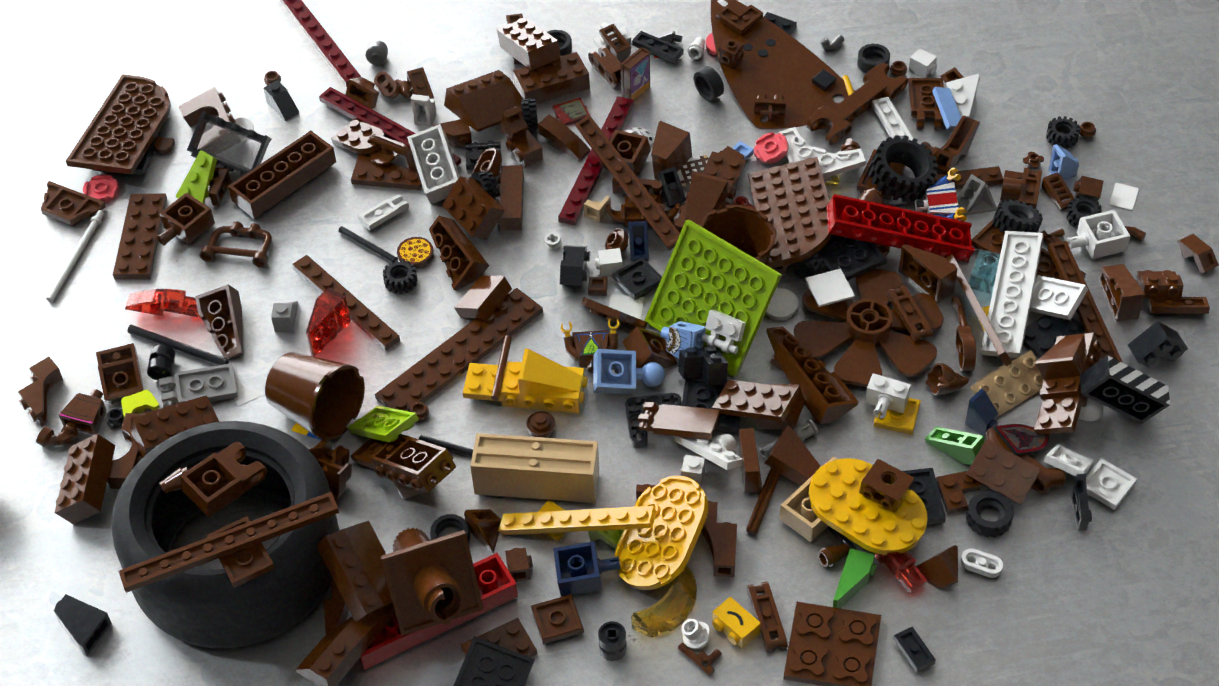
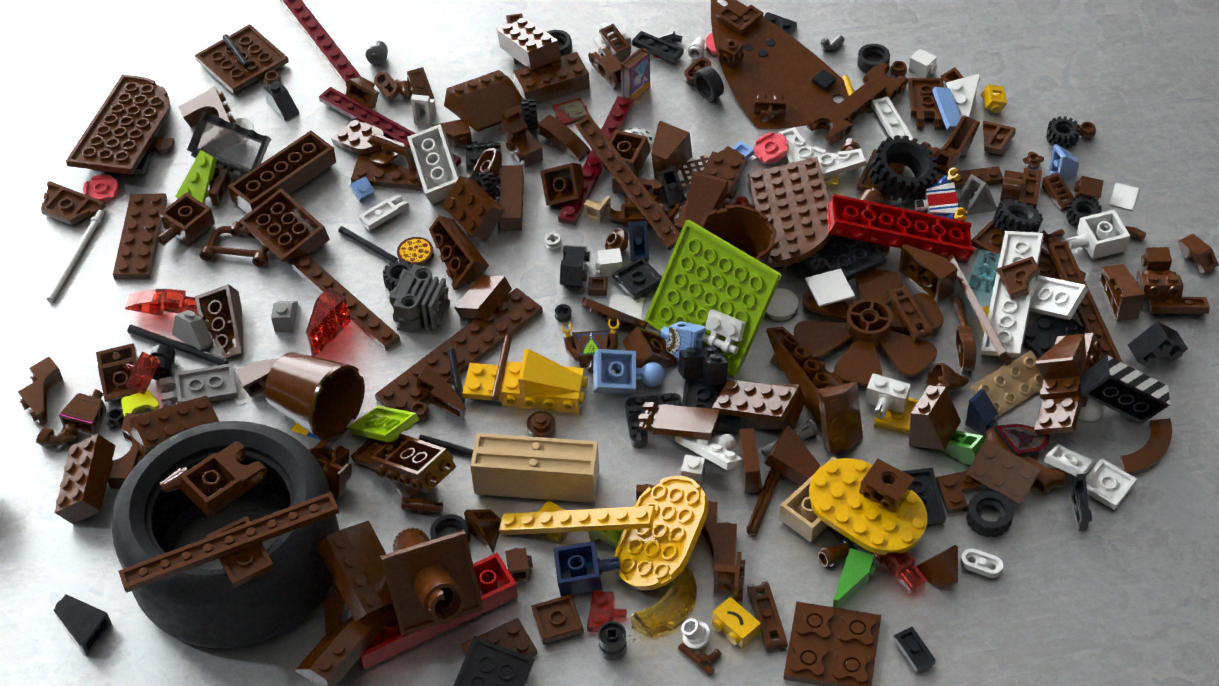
none -> clear red plate [122,352,161,395]
none -> light grey slope [172,310,214,350]
none -> reddish brown plate [195,24,289,94]
none -> black piece [222,34,249,68]
none -> slope [237,358,279,397]
none -> reddish brown slope [239,188,330,262]
none -> light blue plate [349,176,375,201]
none -> dark grey piece [389,264,450,333]
none -> reddish brown pin [401,497,443,514]
none -> reddish brown slope [416,366,466,421]
none -> black piece [447,348,465,404]
none -> reddish brown slope [540,163,584,206]
none -> black bush [555,304,572,322]
none -> clear red plate [587,591,627,632]
none -> reddish brown plate [684,58,711,84]
none -> reddish brown bracket [714,552,745,603]
none -> reddish brown slope [817,382,863,453]
none -> reddish brown slope [909,385,961,450]
none -> yellow brick [980,84,1007,113]
none -> reddish brown wing [983,121,1016,155]
none -> reddish brown tile [997,256,1040,300]
none -> reddish brown tile [1120,418,1172,475]
none -> reddish brown brick [1141,247,1172,271]

